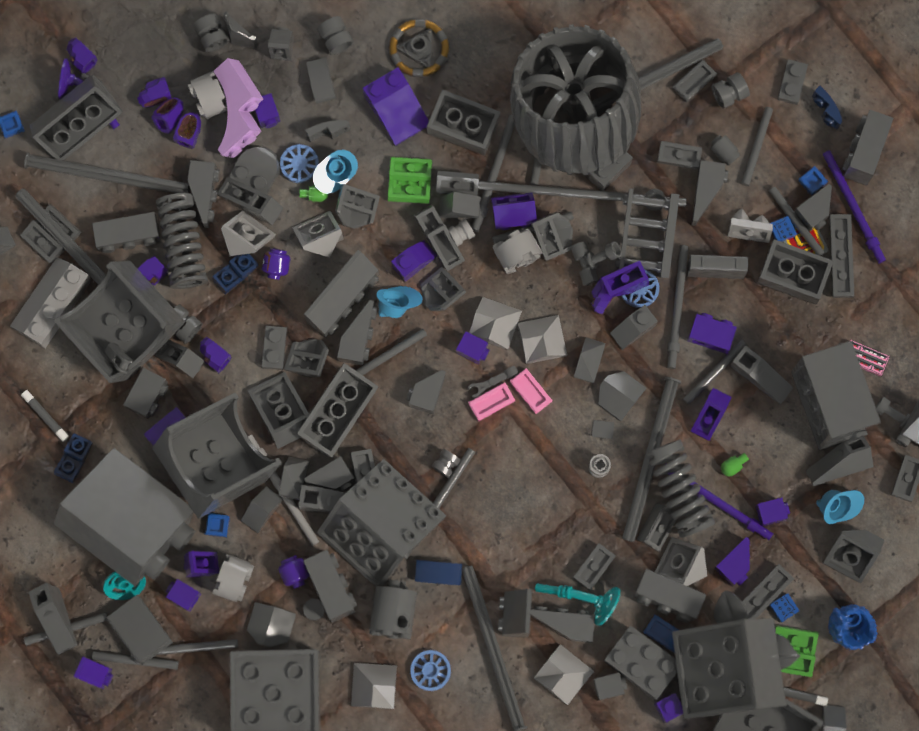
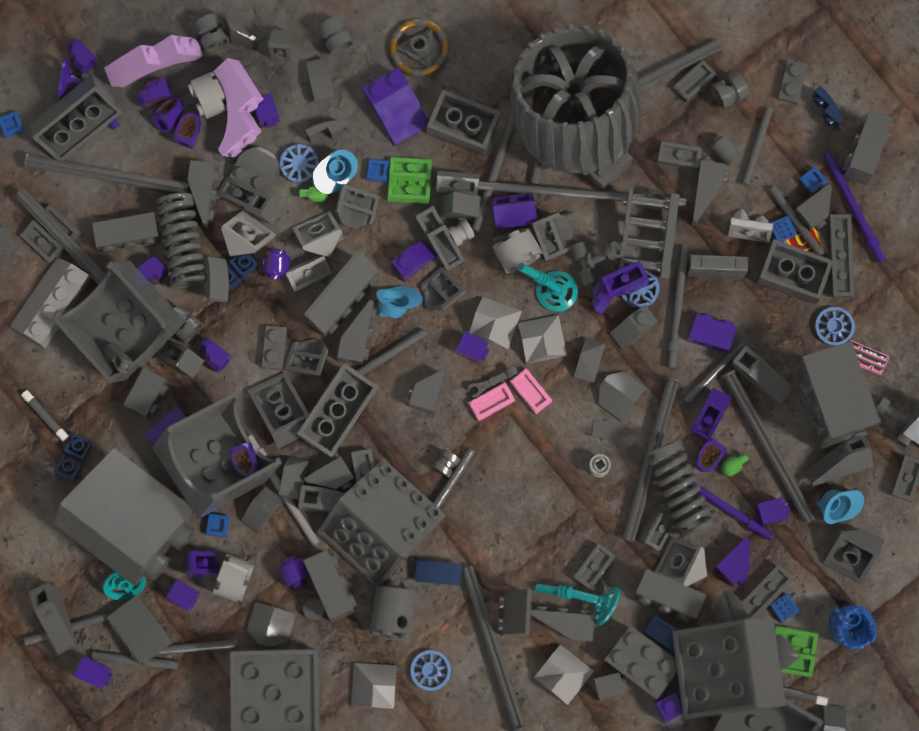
none -> lavender arch [104,35,203,87]
none -> dark grey slope [204,256,229,303]
none -> rock [229,442,258,478]
none -> light grey plate [286,255,332,292]
none -> blue tile [366,159,389,183]
none -> teal dish [518,263,578,312]
none -> rock [695,438,727,472]
none -> dark grey axle [721,369,815,523]
none -> medium blue wheel [815,307,855,346]

